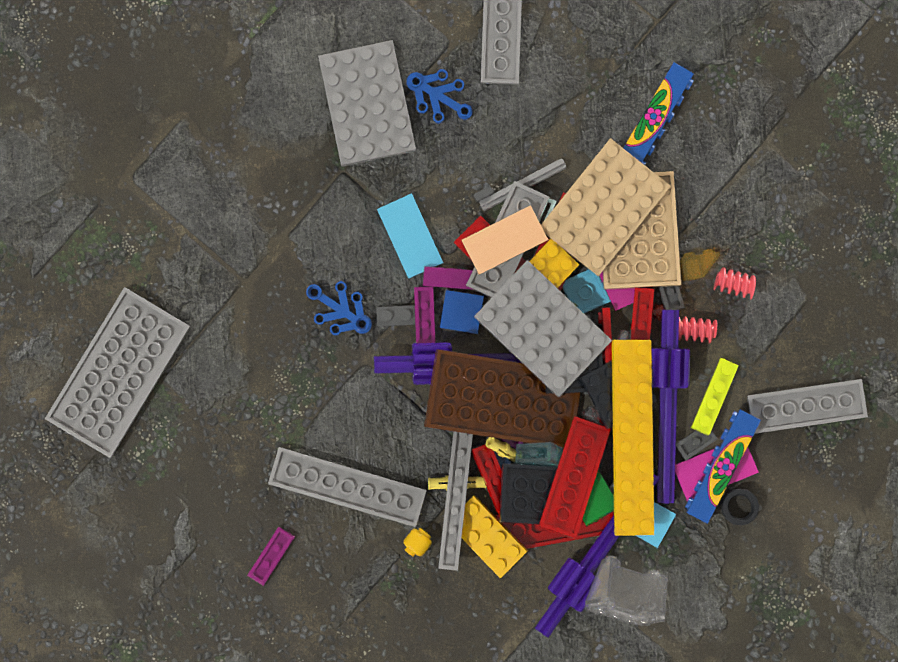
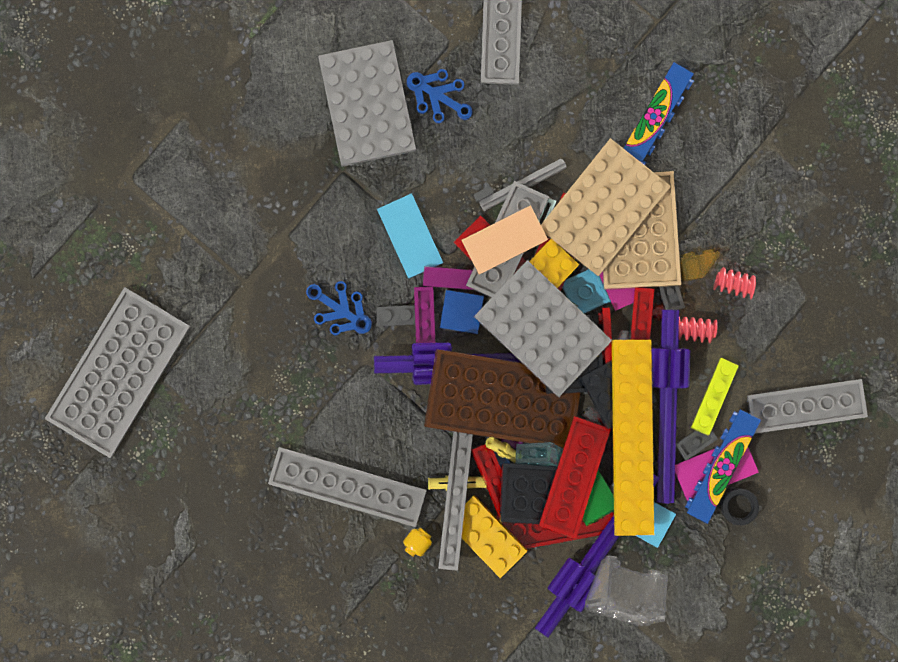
magenta tile [247,527,295,586] -> none

